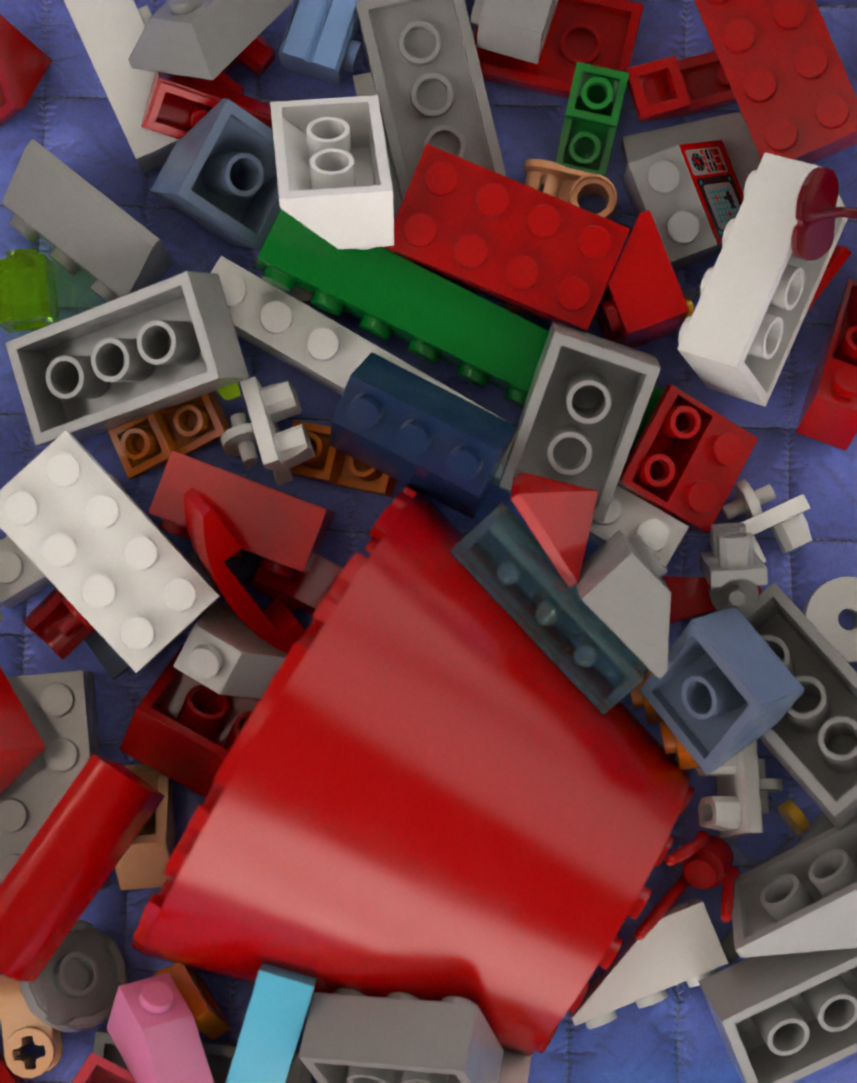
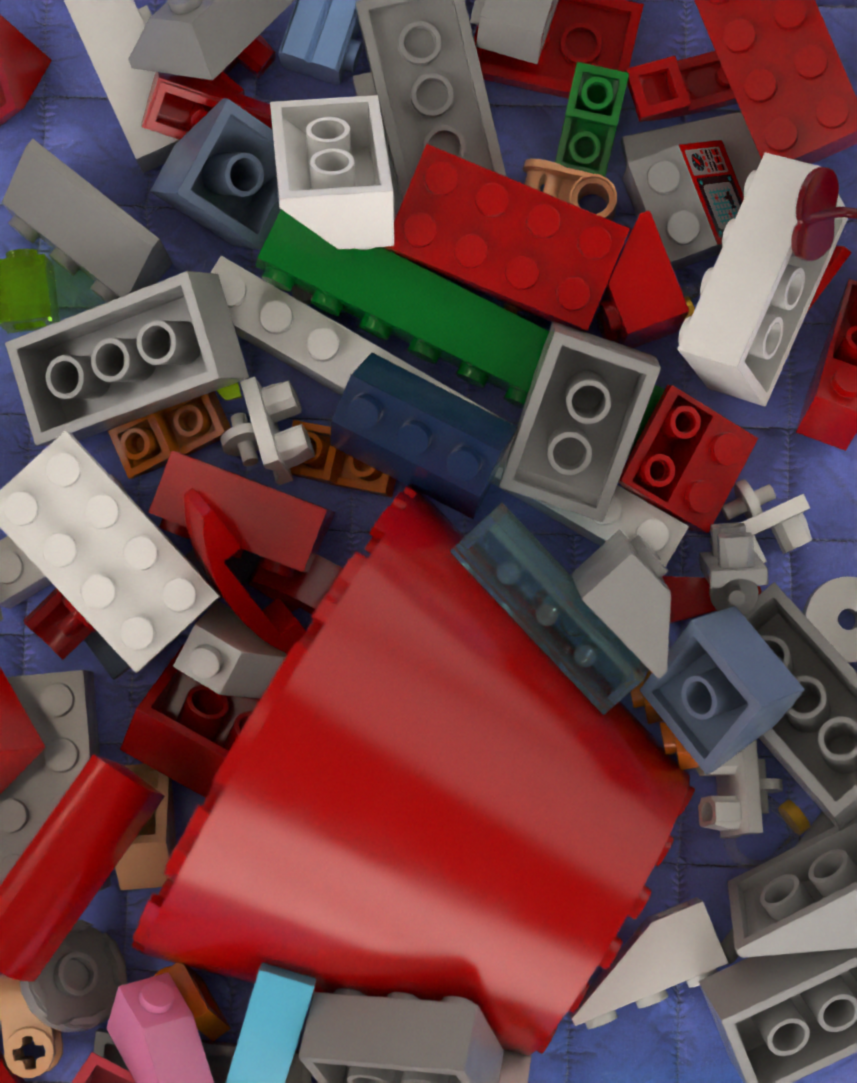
red slope [510,472,598,588] -> none
red plant [634,830,740,940] -> none

